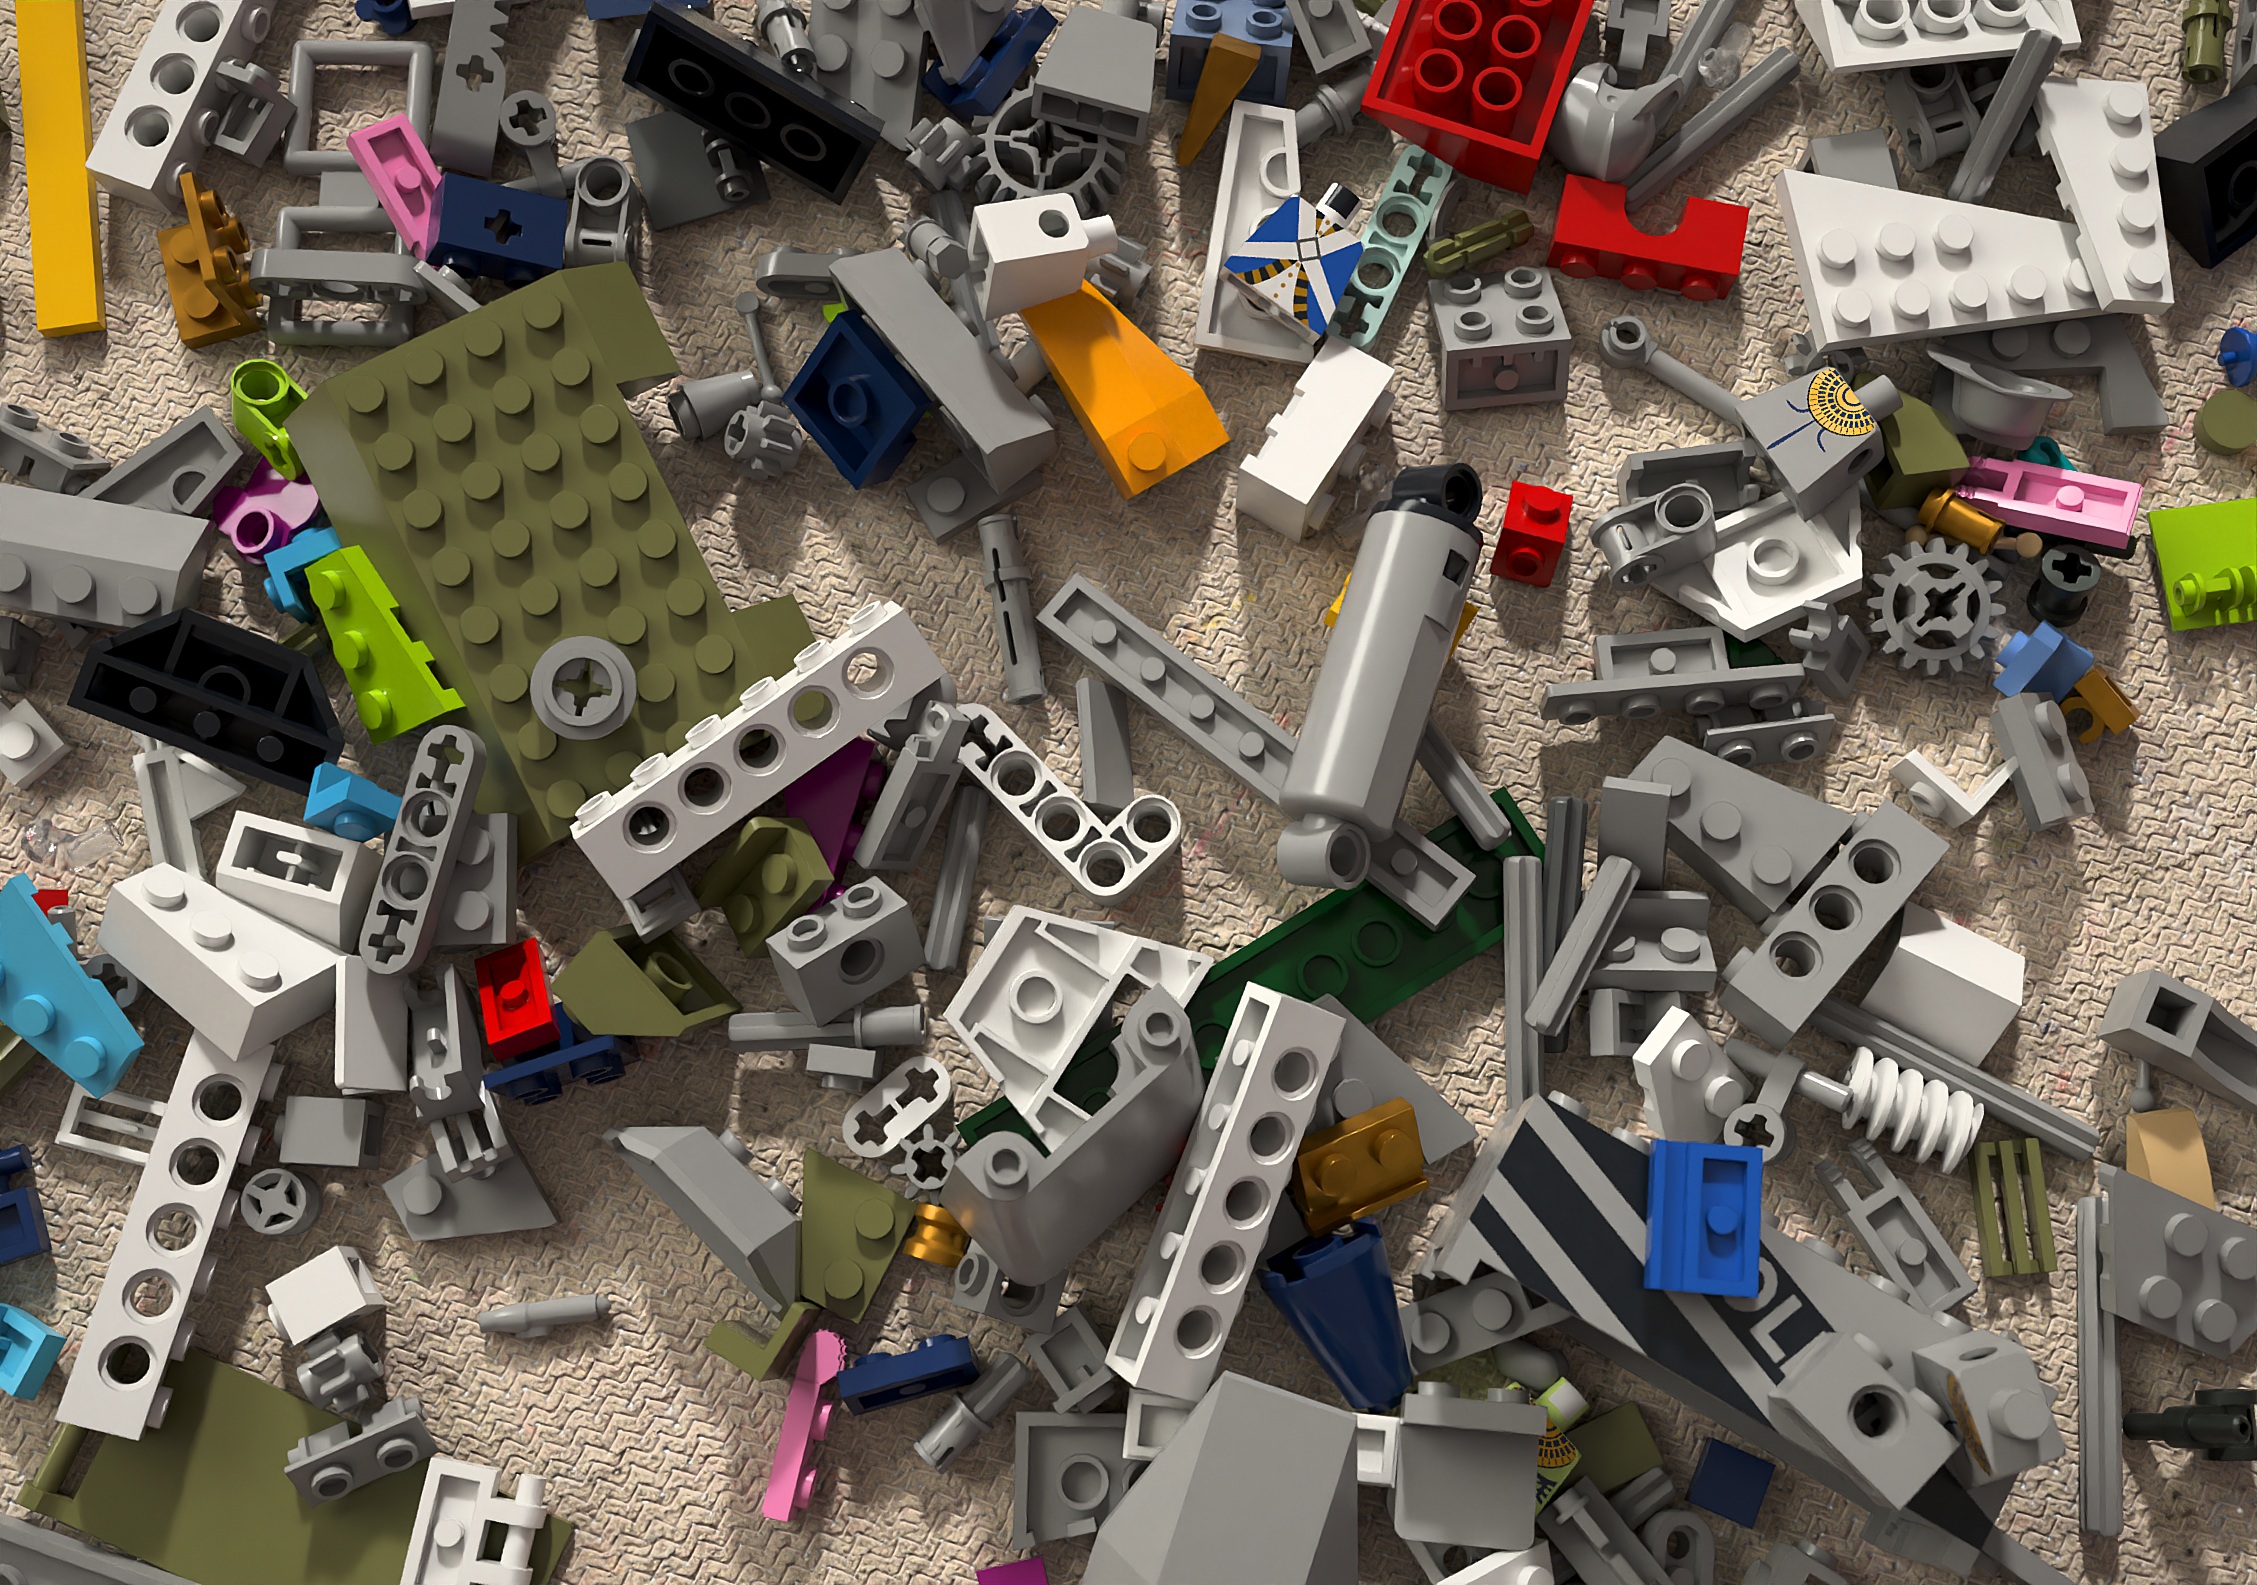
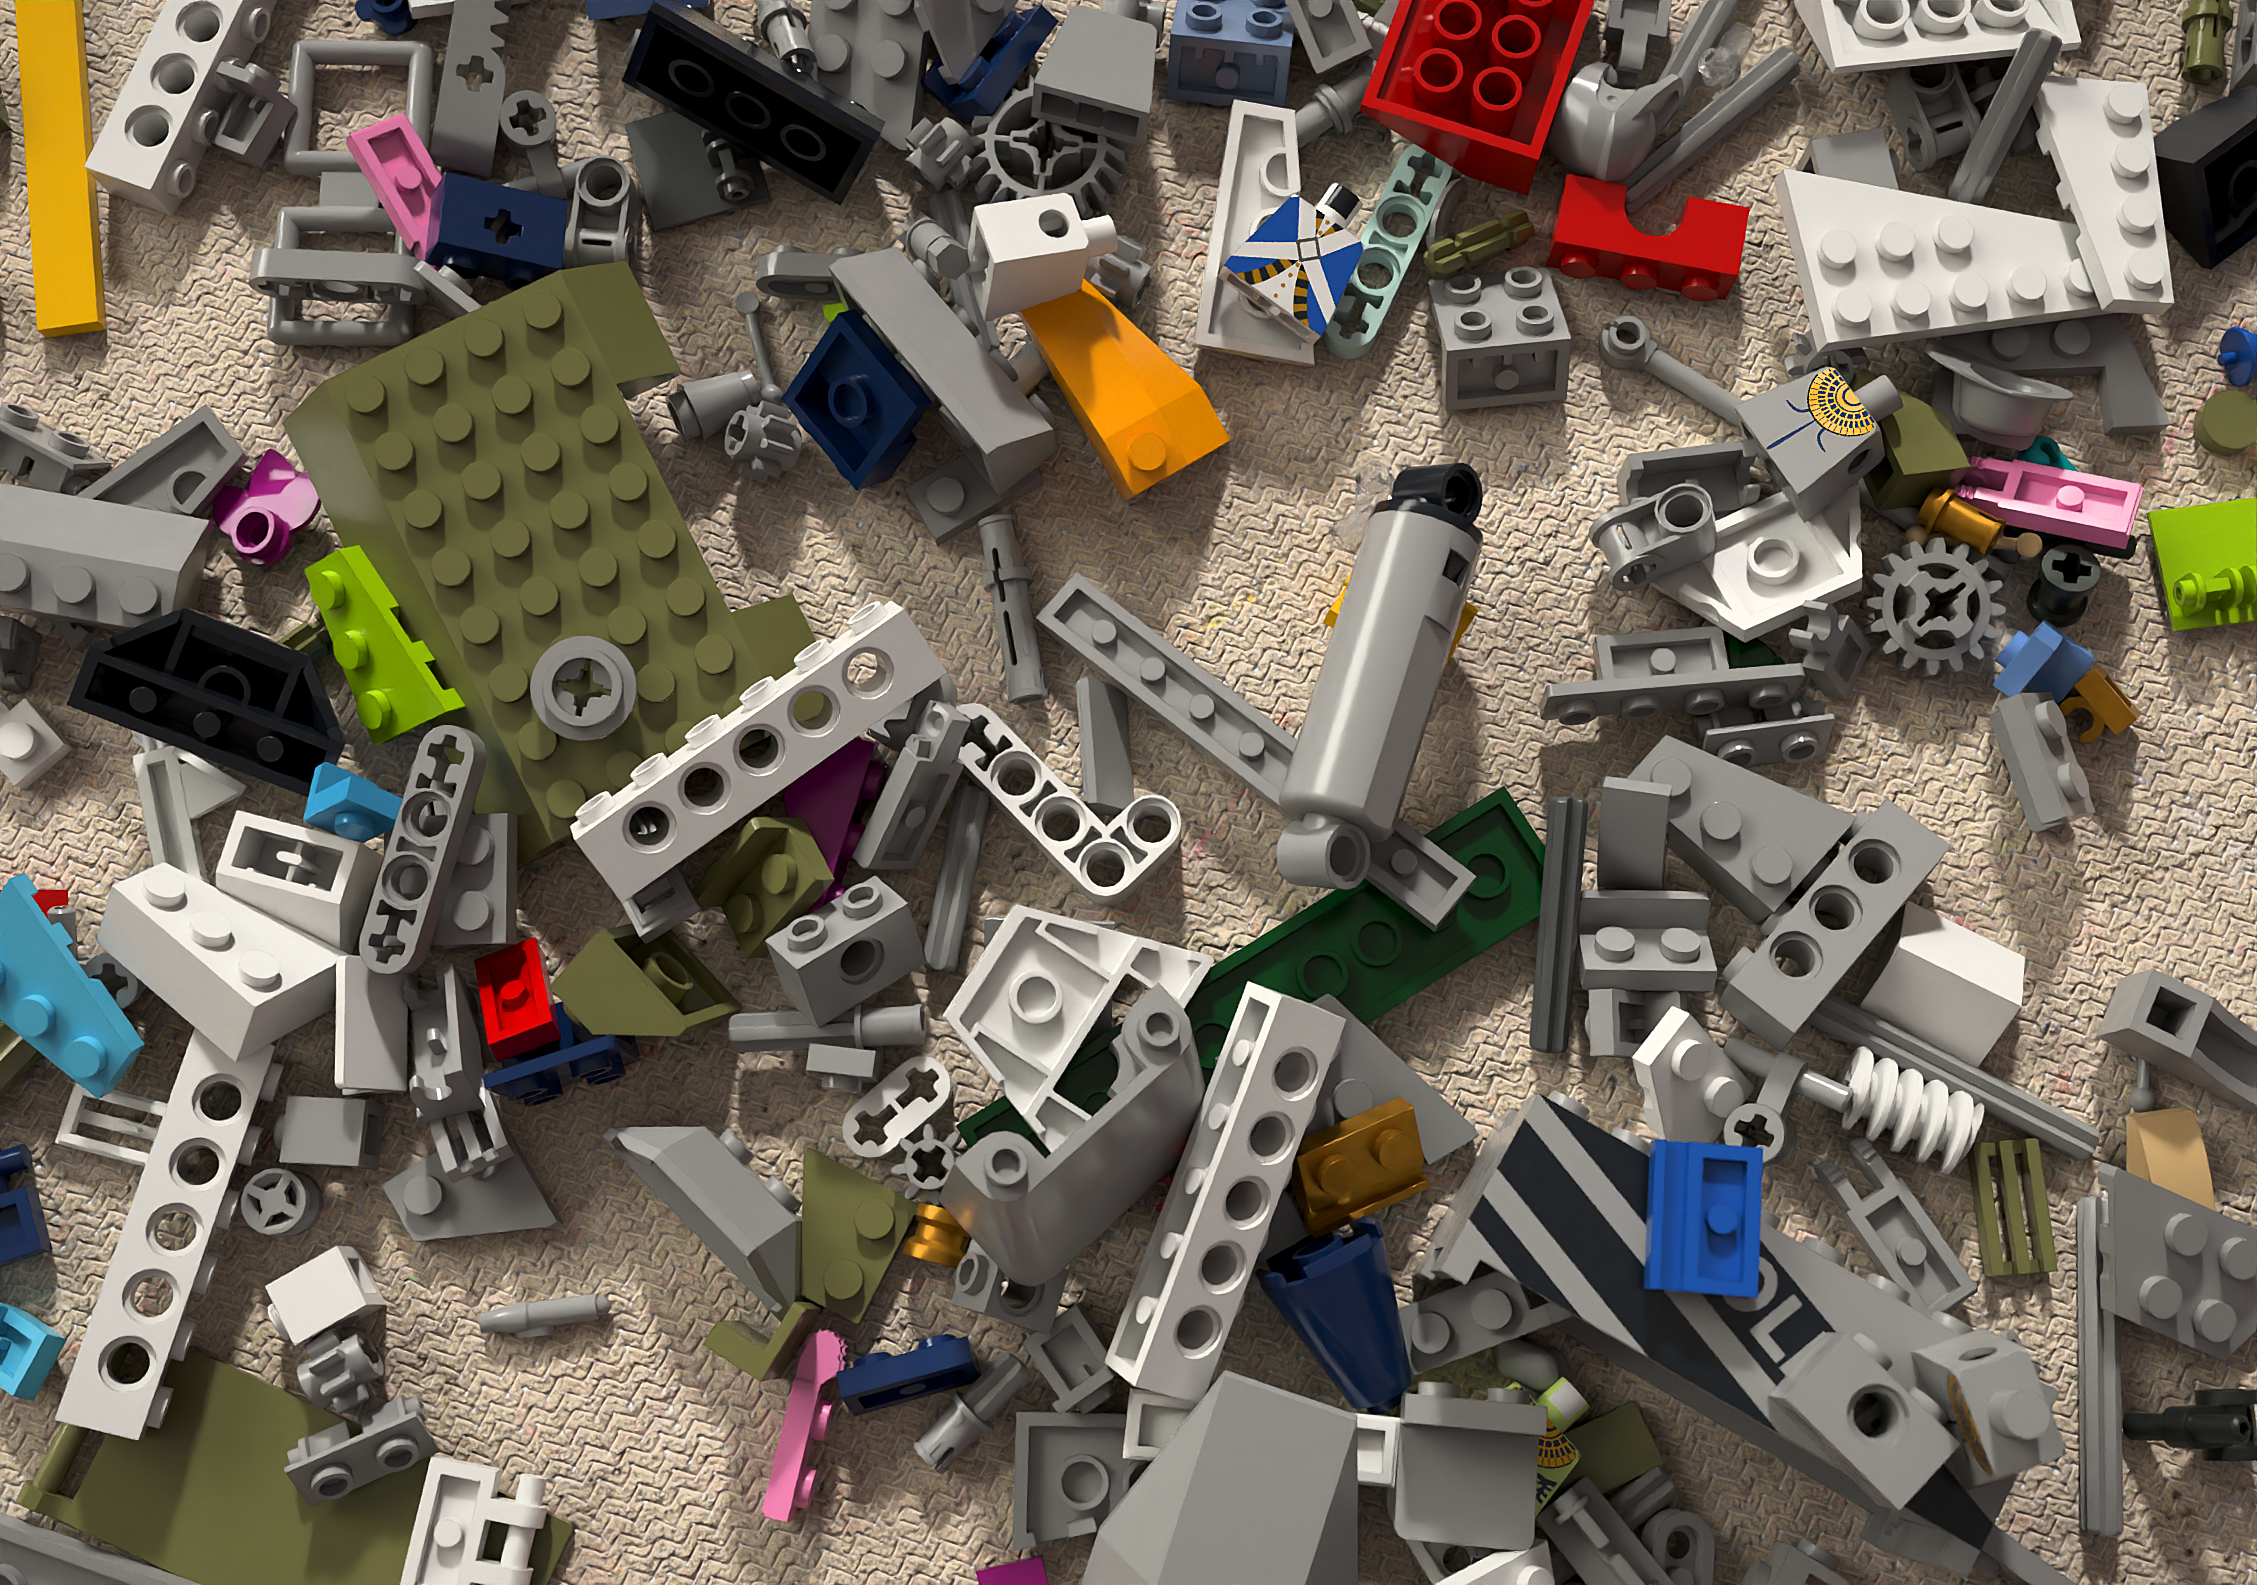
clear arm [21,818,124,873] -> none
pearl gold bracket [156,172,263,350] -> none
lime piece [230,359,309,481] -> none
dark azure bracket [263,526,344,624] -> none
pearl gold slope [1175,32,1261,167] -> none
white wedge [1235,335,1398,544] -> none
light grey axle [1417,715,1511,851] -> none
red bracket [1489,480,1573,588] -> none
light grey axle [1503,856,1545,1112] -> none
light grey axle [1524,855,1641,1037] -> none
dark blue tile [1684,1437,1776,1529] -> none
white bracket [1888,749,2019,829] -> none

